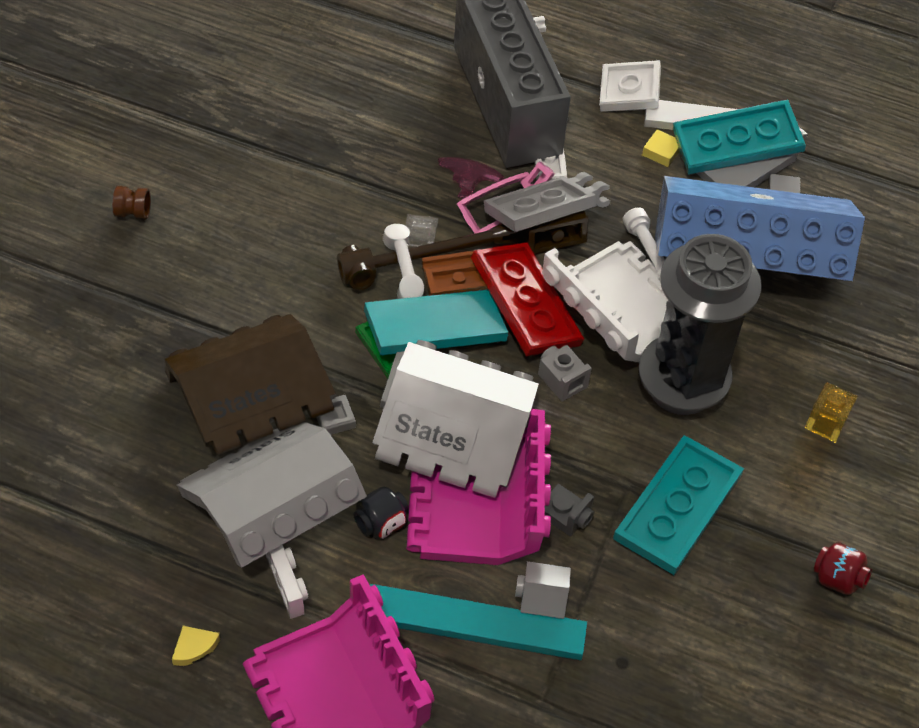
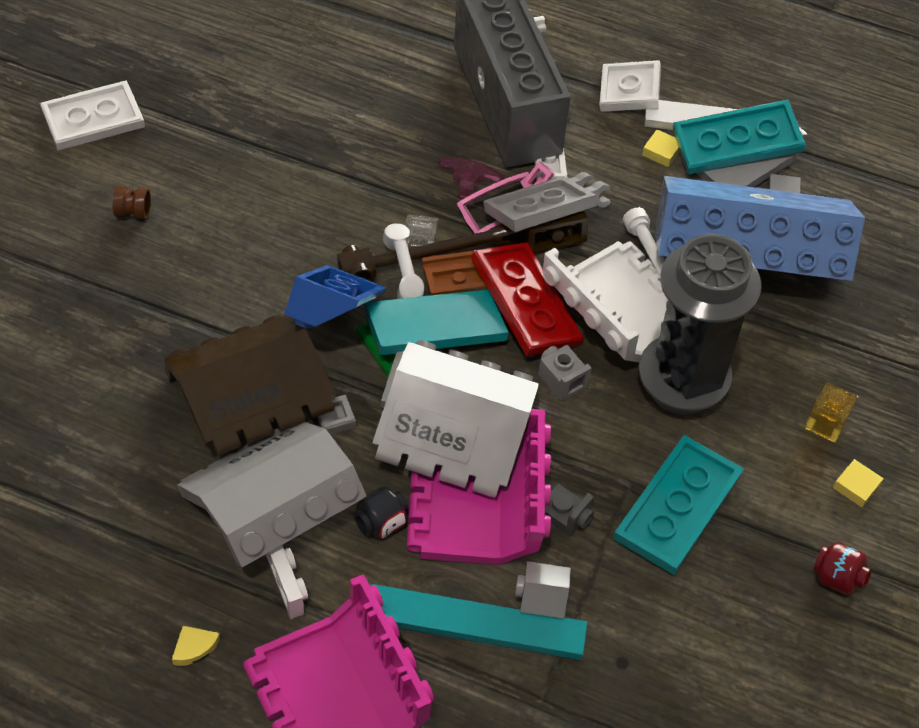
none -> white tile [40,80,145,151]
none -> blue slope [284,265,386,328]
none -> light yellow tile [833,459,884,507]

